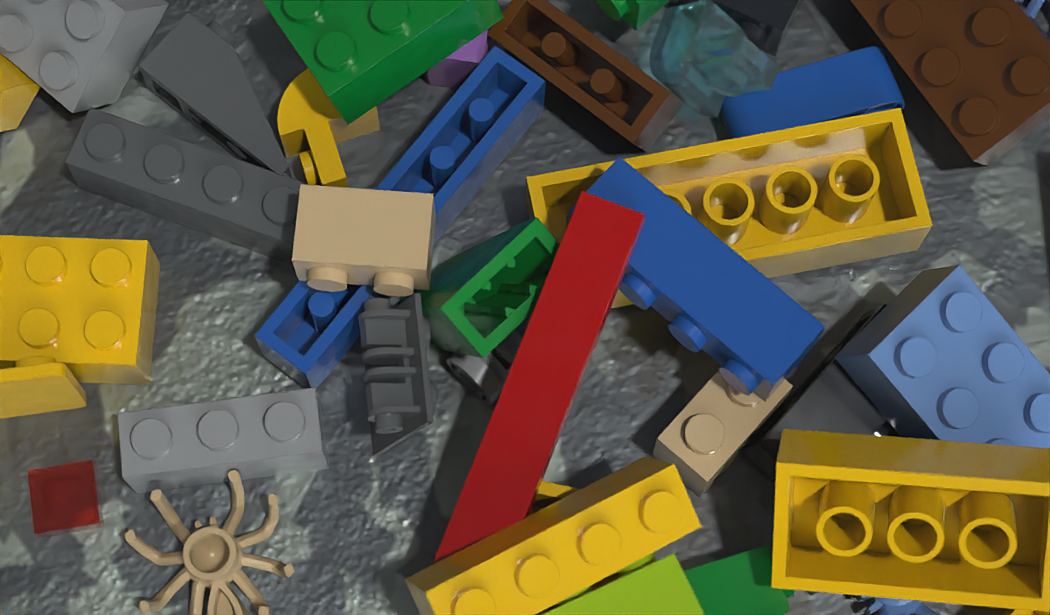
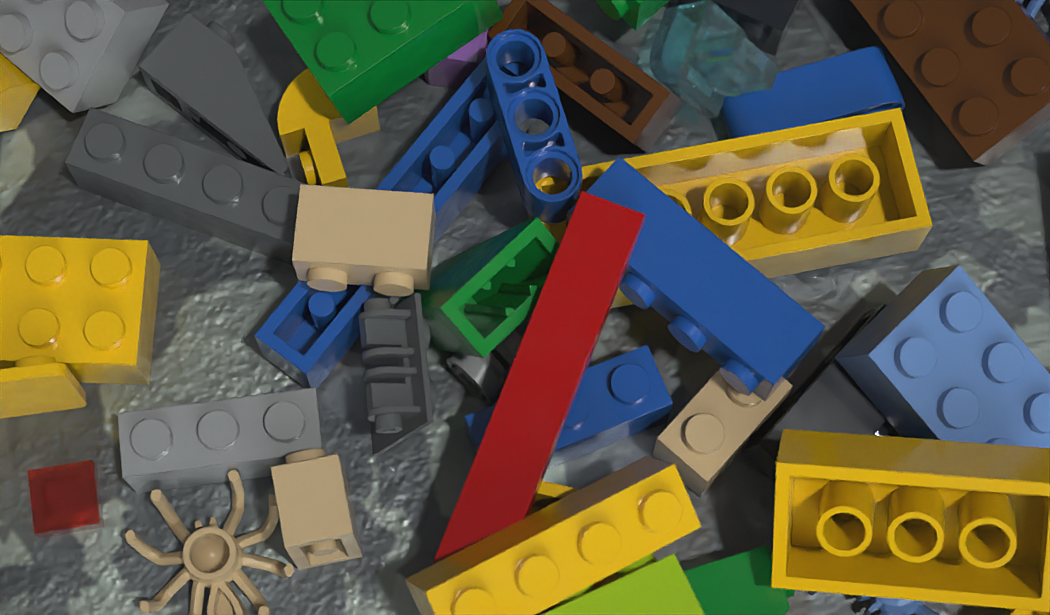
none -> tan brick [271,449,363,570]
none -> blue brick [464,345,673,470]
none -> blue beam [486,29,582,224]

